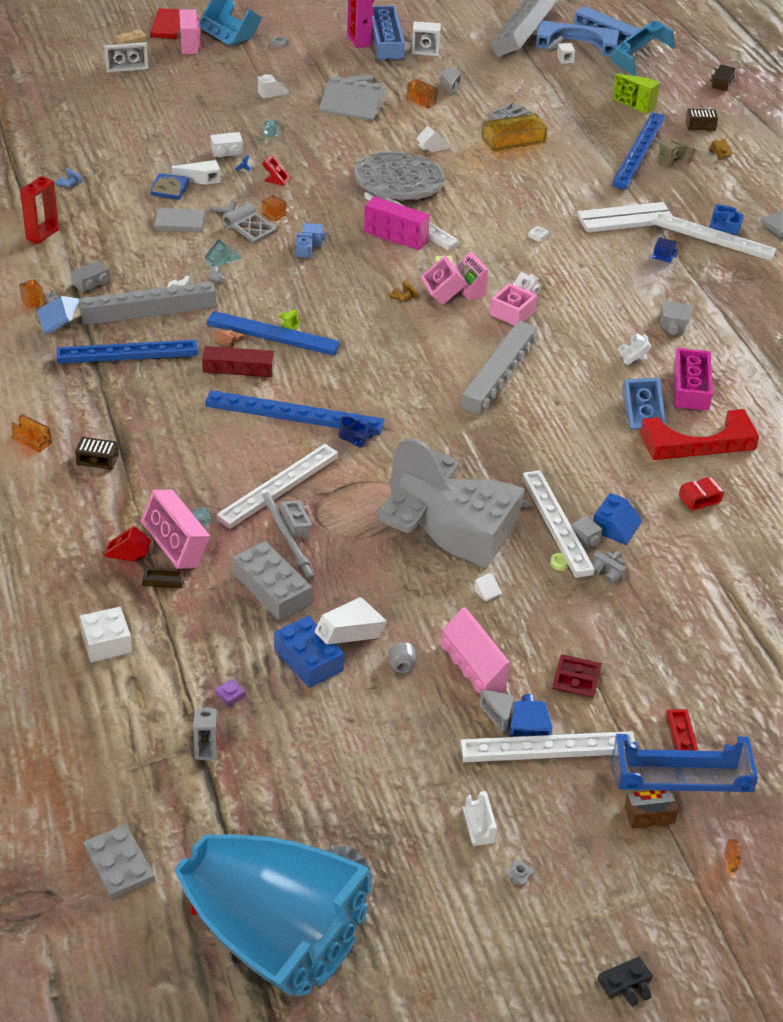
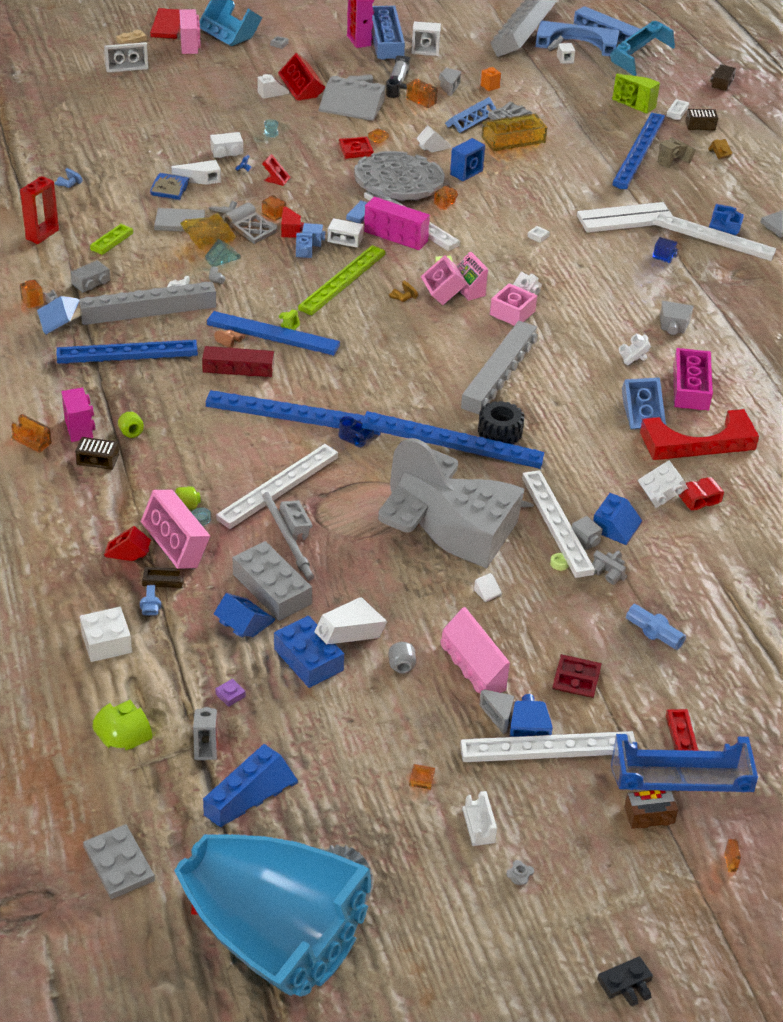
none -> dark pink brick [61,387,96,442]
none -> lime tile [90,224,133,255]
none -> lime brick [92,699,153,751]
none -> lime head [118,411,144,438]
none -> medium blue piece [140,585,161,616]
none -> lime head [175,486,201,511]
none -> clear yellow brick [180,212,237,250]
none -> blue wedge [203,744,298,827]
none -> blue slope [214,593,275,638]
none -> red slope [278,53,326,101]
none -> red slope [281,207,304,238]
none -> lime tile [298,245,385,316]
none -> white brick [327,218,364,248]
none -> red tile [339,136,374,159]
none -> medium blue tile [346,201,368,223]
none -> blue plate [362,411,544,469]
none -> clear orange plate [368,128,389,144]
none -> black piece [386,55,412,98]
none -> clear orange tile [409,764,436,790]
none -> clear orange brick [434,185,458,210]
none -> medium blue fence [445,97,496,133]
none -> blue brick [450,138,485,181]
none -> black tyre [478,401,525,445]
none -> orange brick [481,67,501,91]
none -> medium blue piece [626,604,686,650]
none -> white plate [638,460,688,508]
none -> white plate [667,99,689,120]

